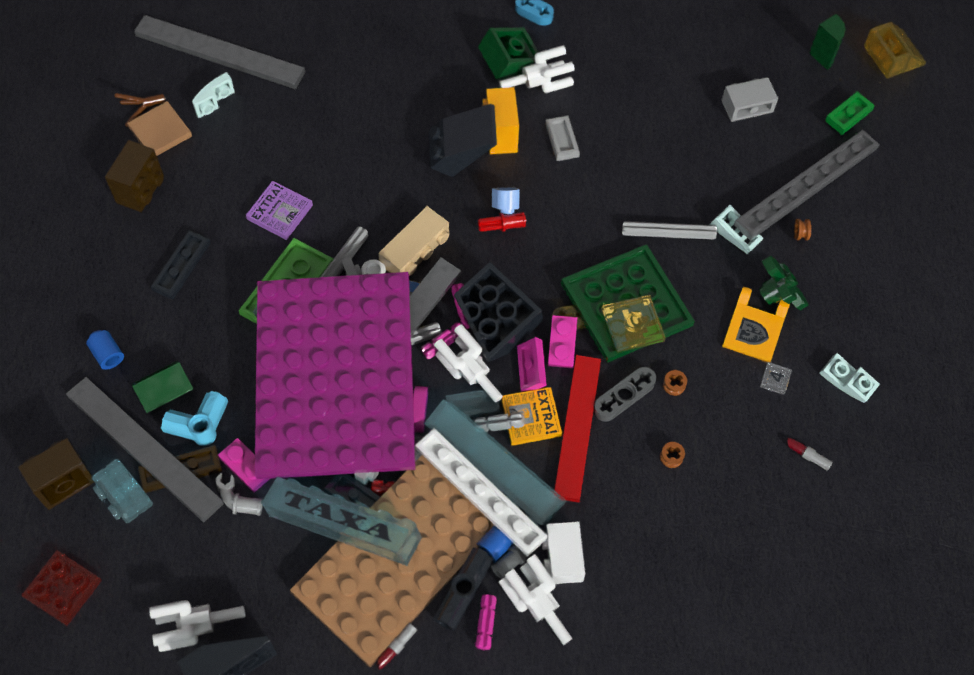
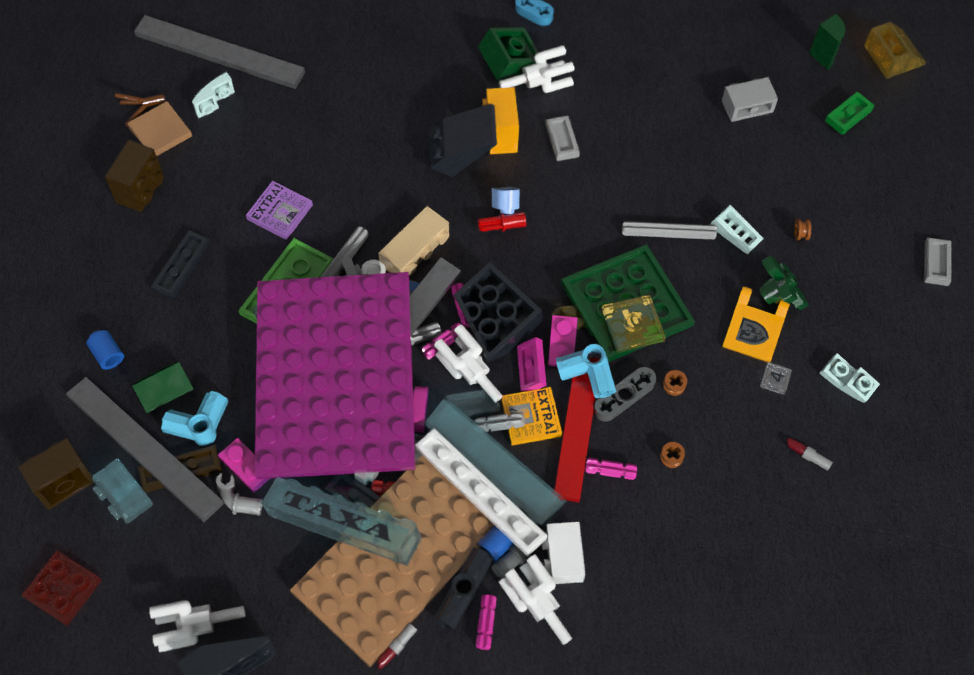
flat silver tile [734,130,879,241] -> none
none -> medium azure piece [556,344,616,398]
none -> dark pink axle [585,458,637,480]
none -> light grey tile [924,237,951,286]

